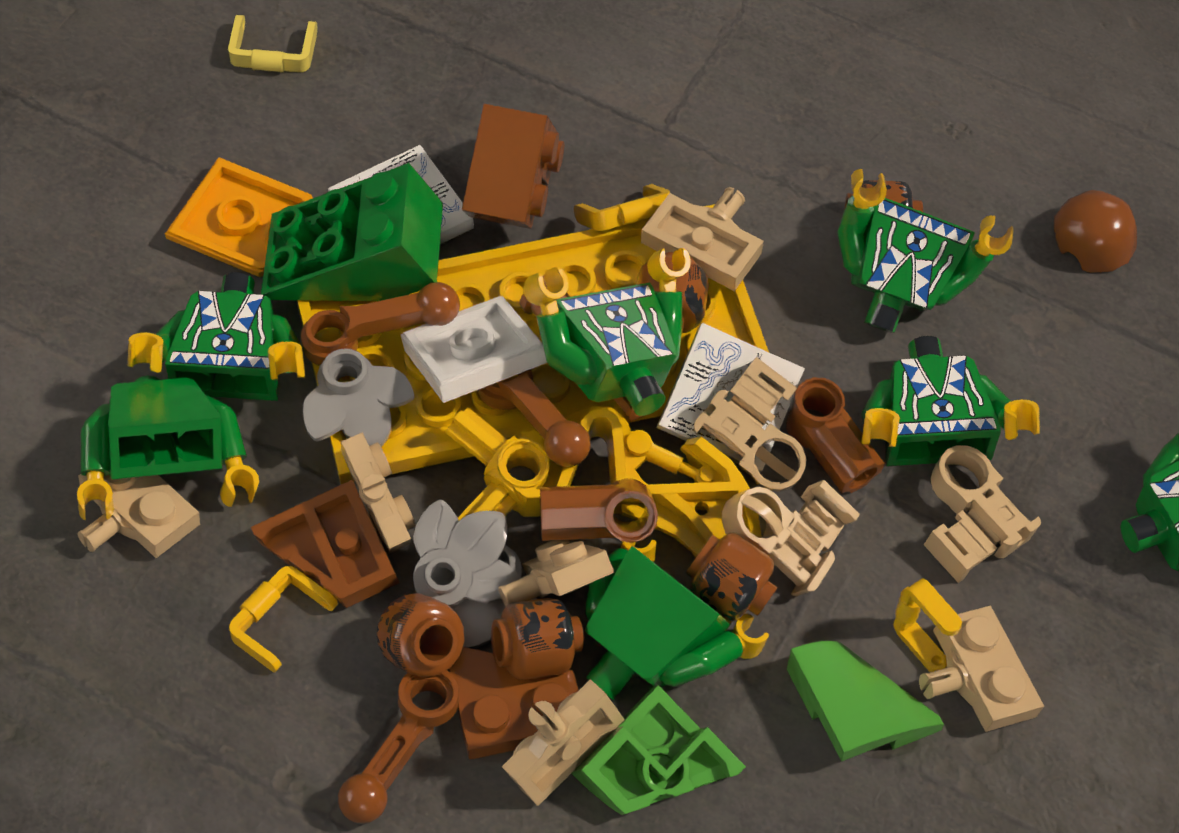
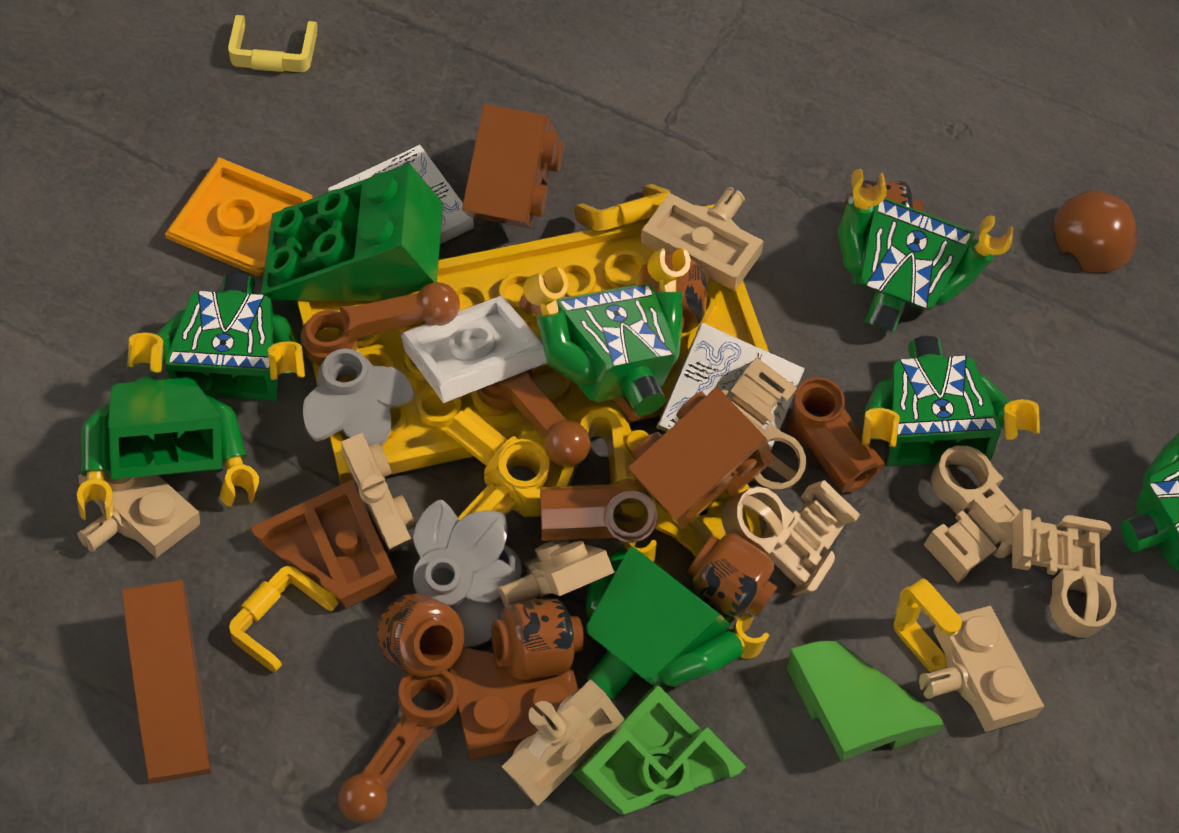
none -> dark orange slope [122,580,211,784]
none -> dark orange brick [628,386,774,529]
none -> tan piece [1012,509,1117,638]

